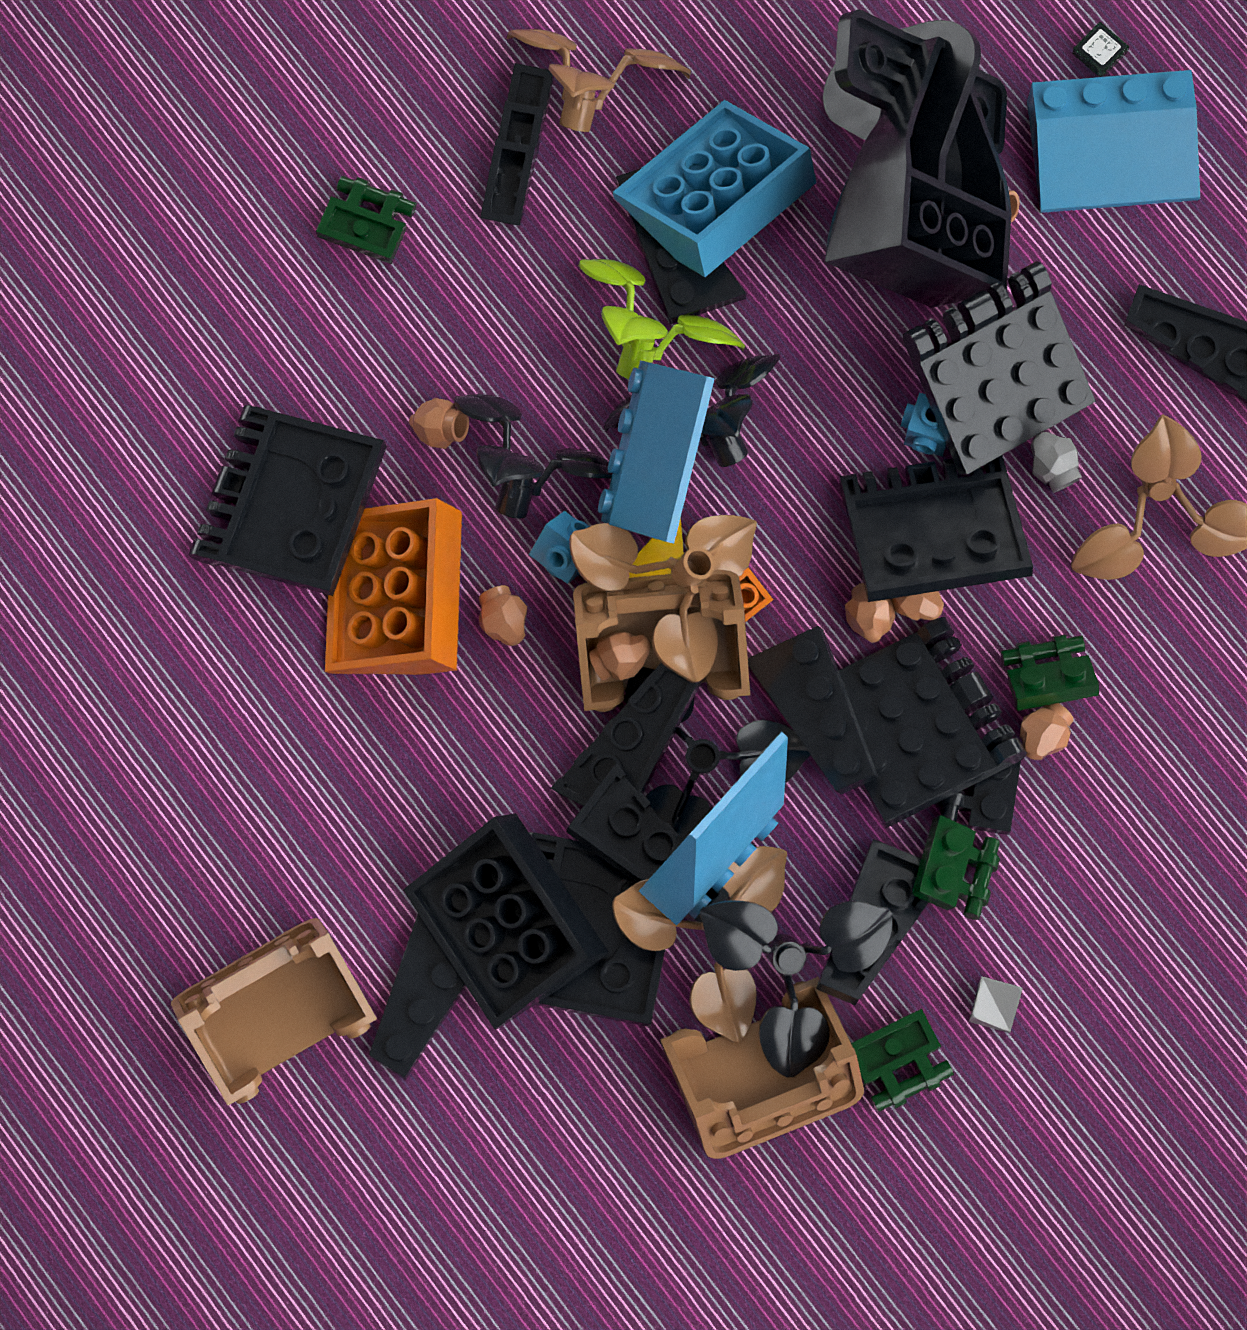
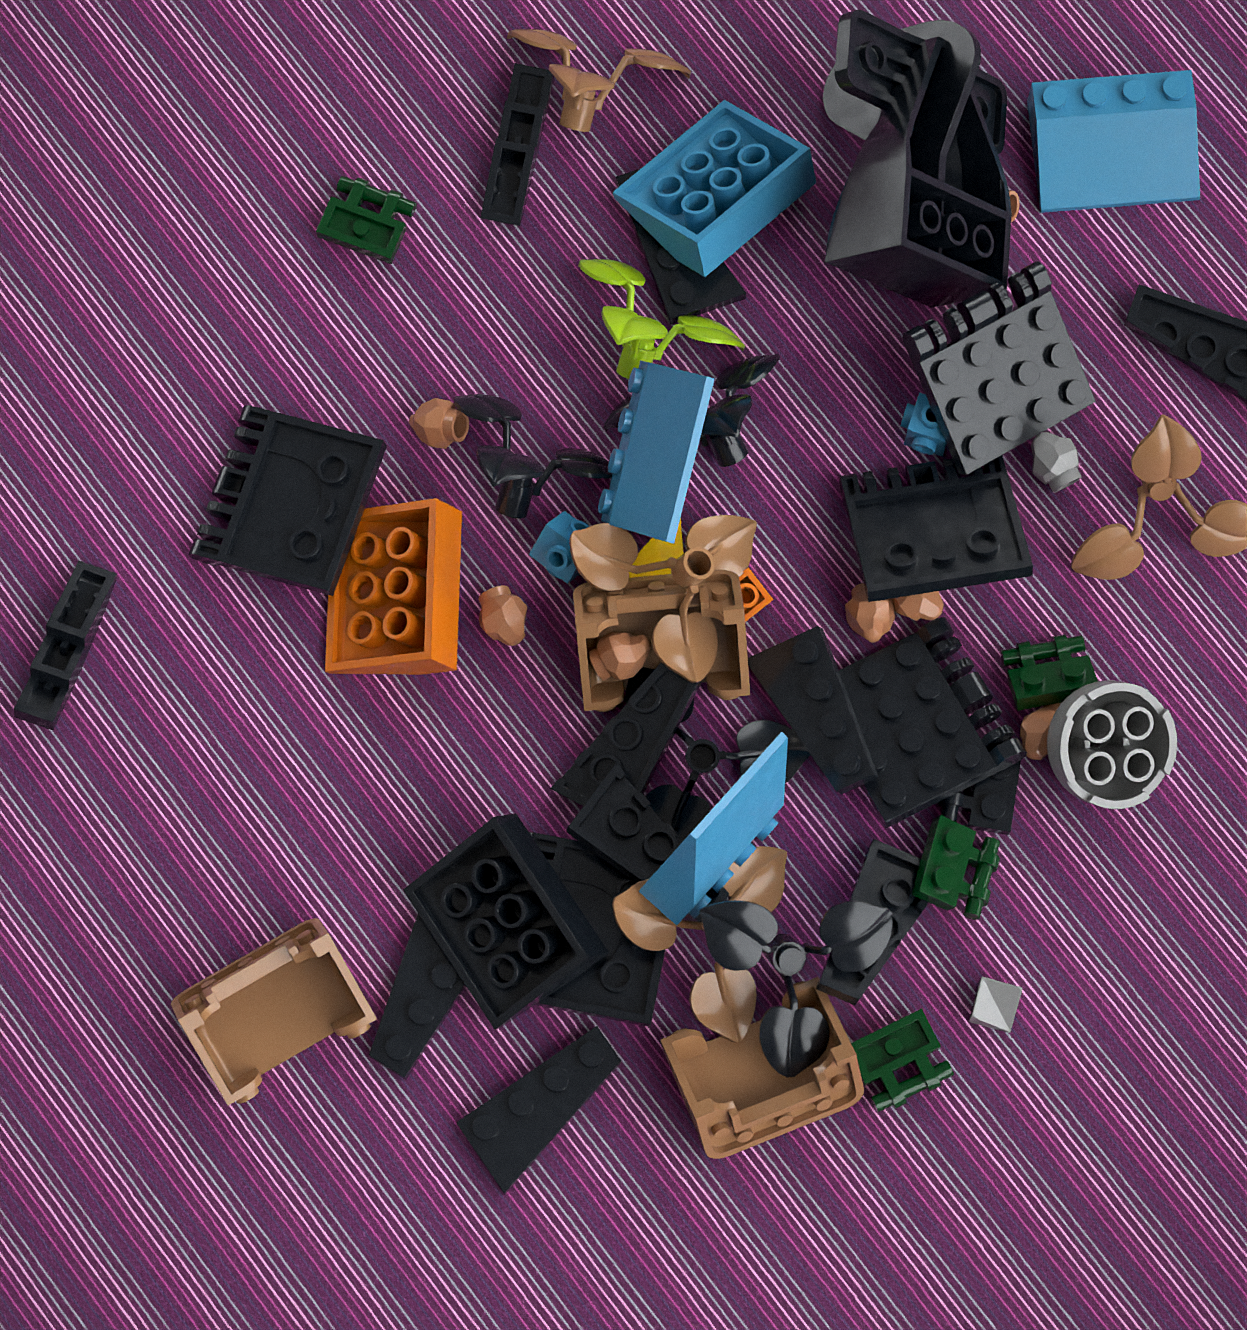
tile [1072,22,1129,77] -> none
none -> black slope [14,561,117,730]
none -> black wing [456,1026,621,1195]
none -> light grey cylinder [1047,680,1177,809]

